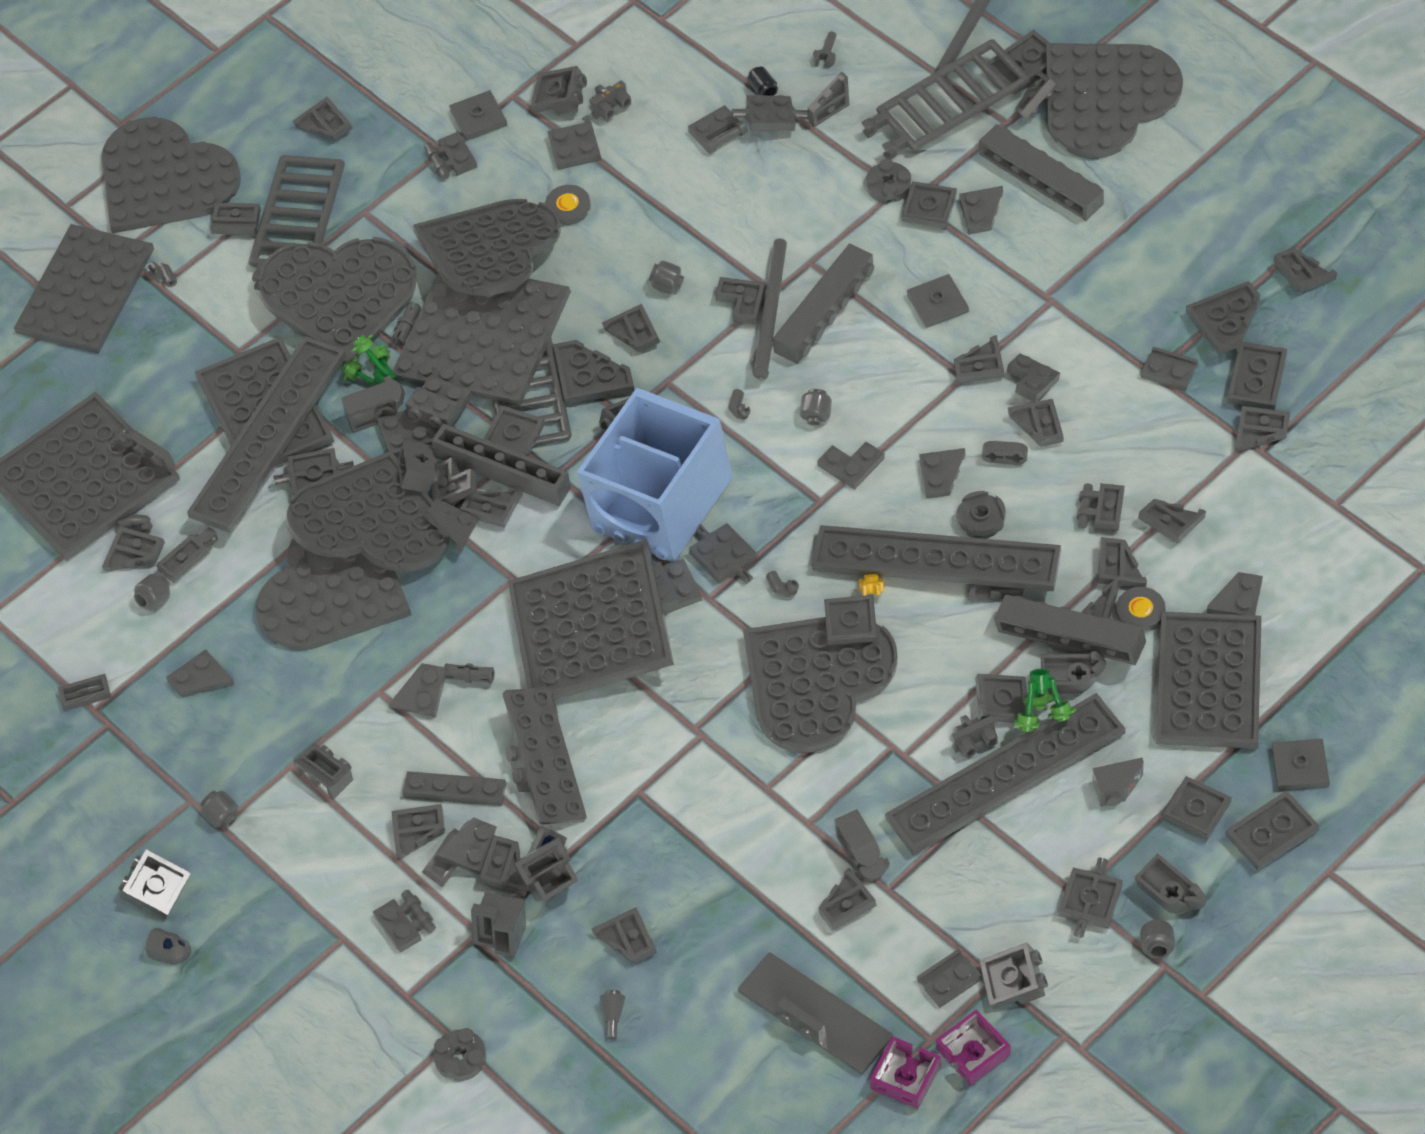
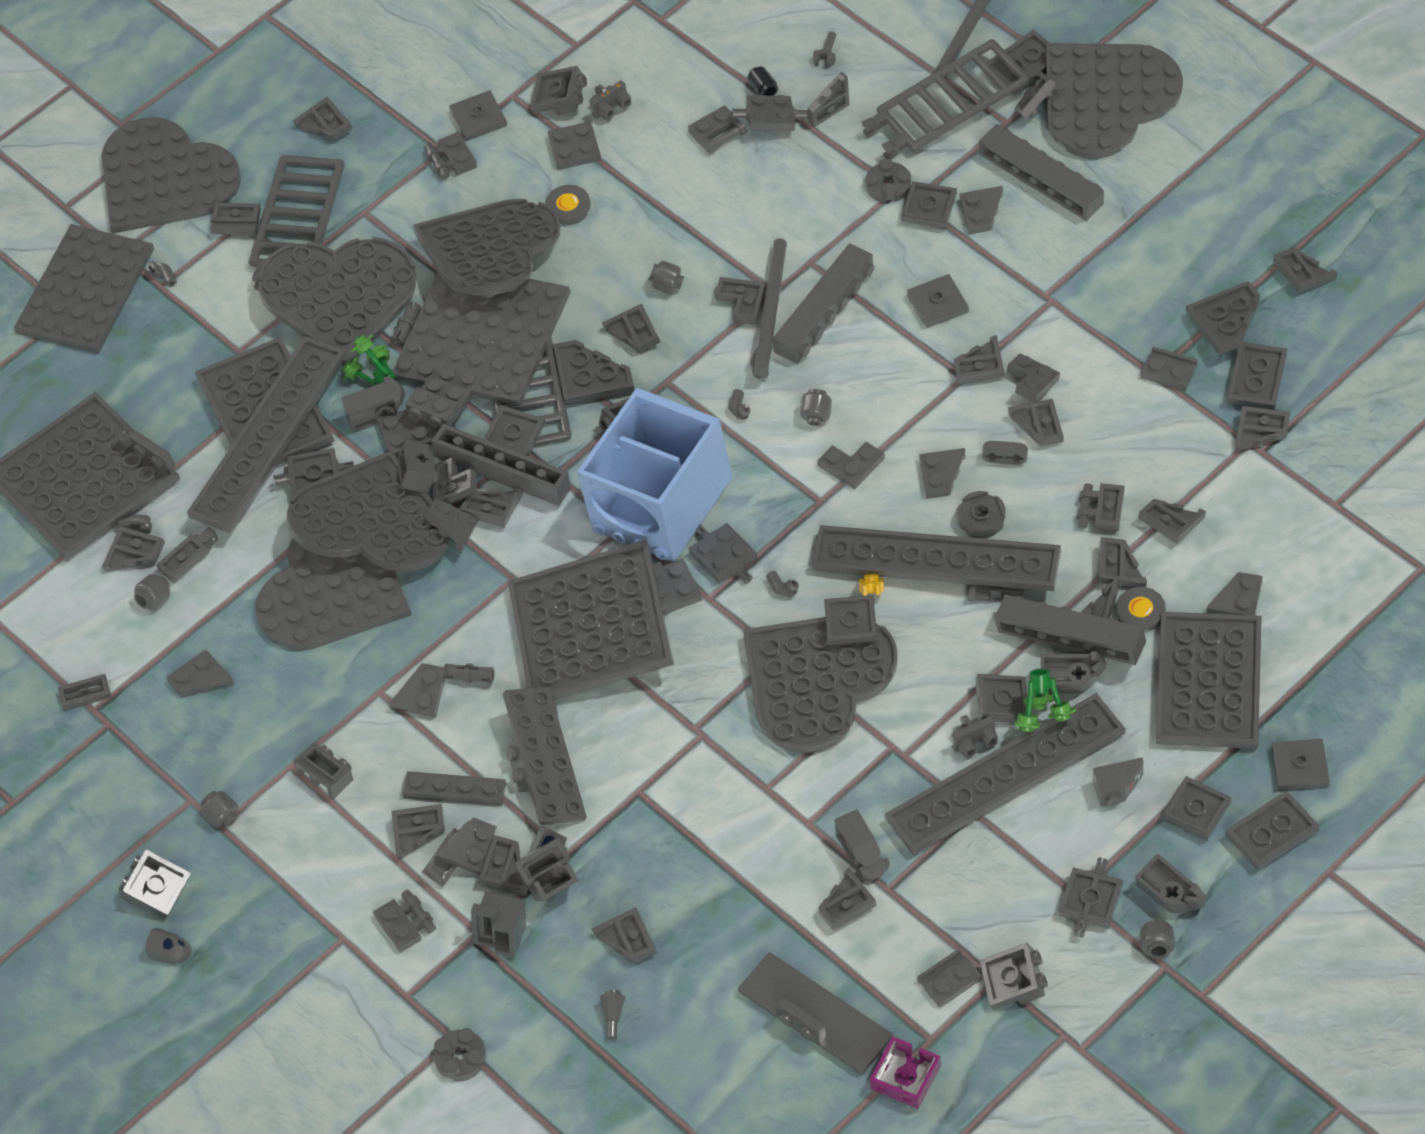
magenta piece [936,1009,1011,1086] -> none

